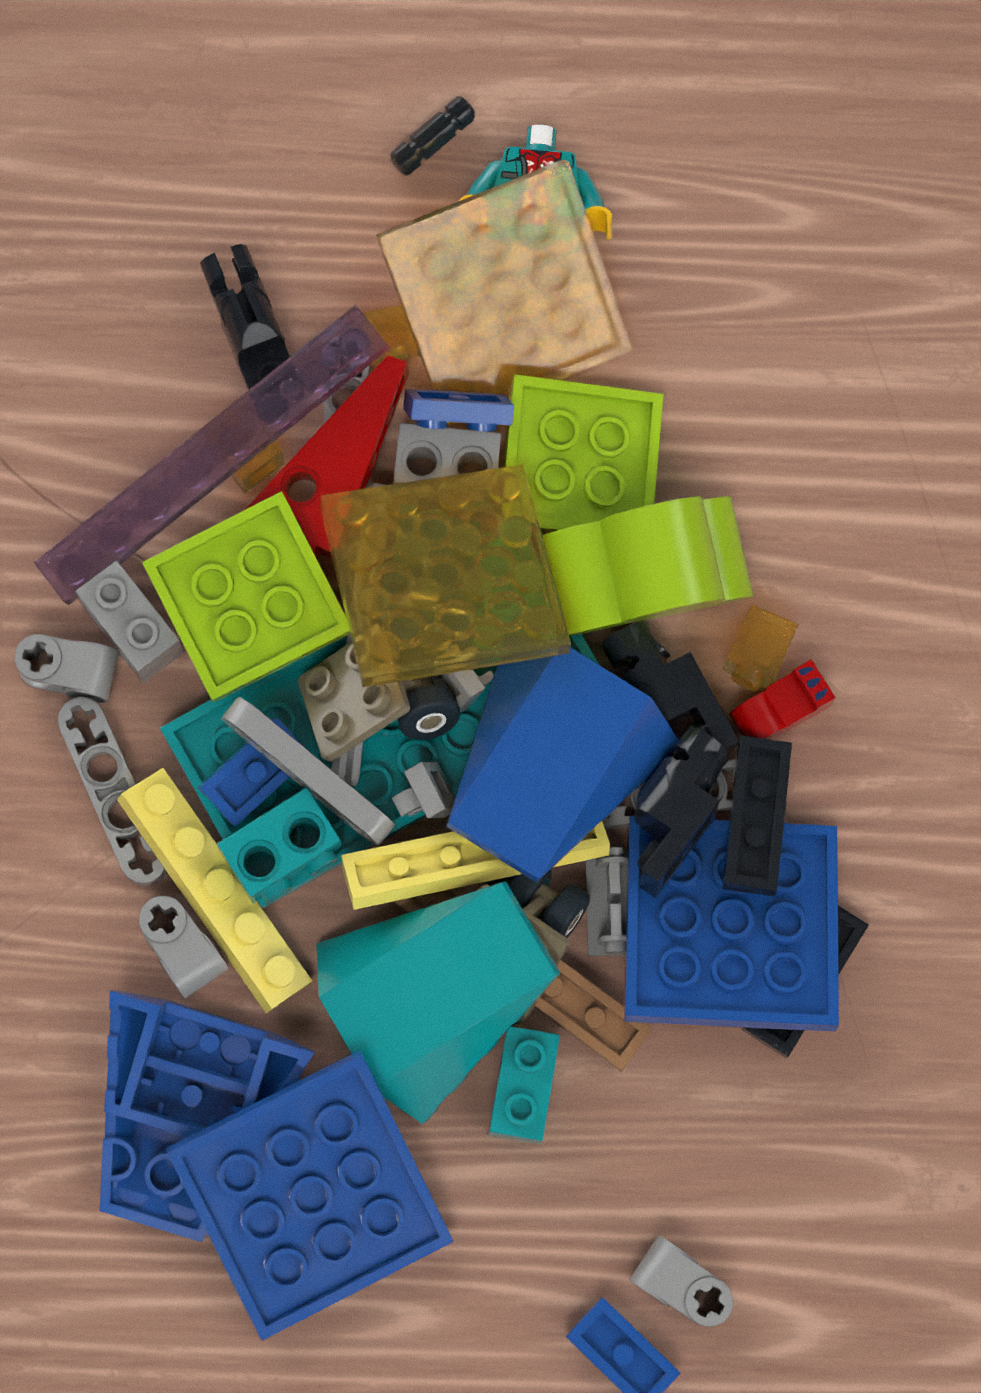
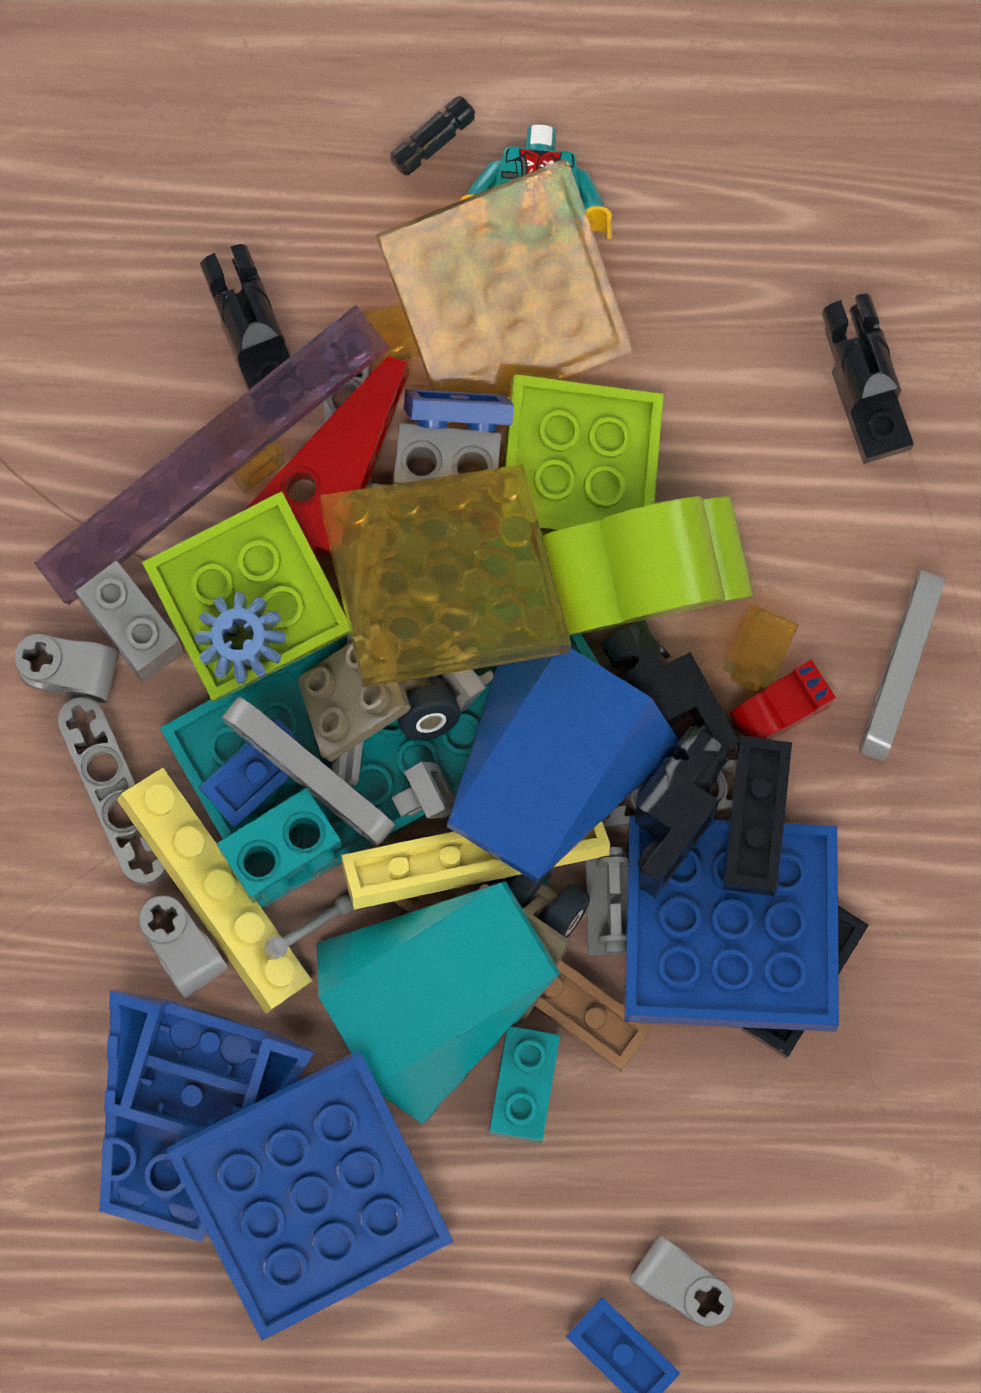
none -> medium blue gear [195,592,286,683]
none -> light grey hinge [265,895,354,959]
none -> black plate [821,293,914,464]
none -> light grey beam [859,569,945,762]

